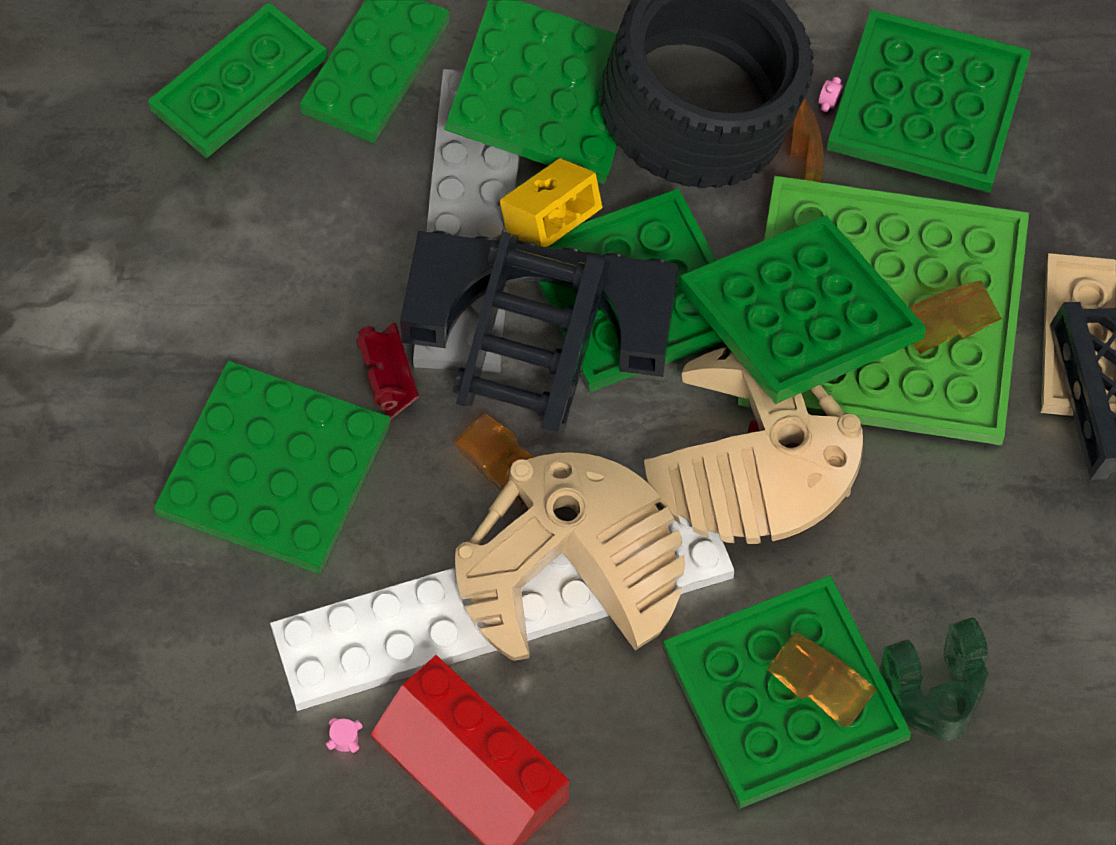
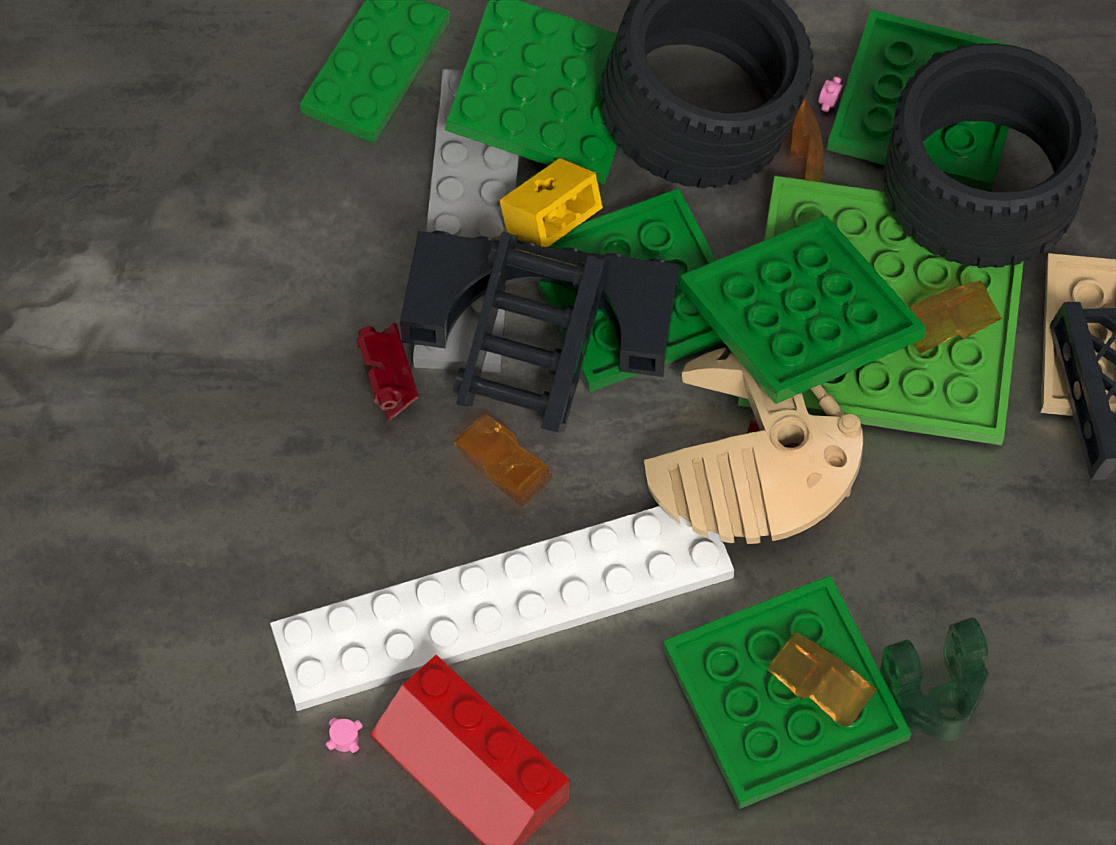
green plate [148,2,327,158] -> none
green plate [154,361,391,575] -> none
tan piece [455,452,685,661] -> none
none -> black tyre [883,43,1098,268]

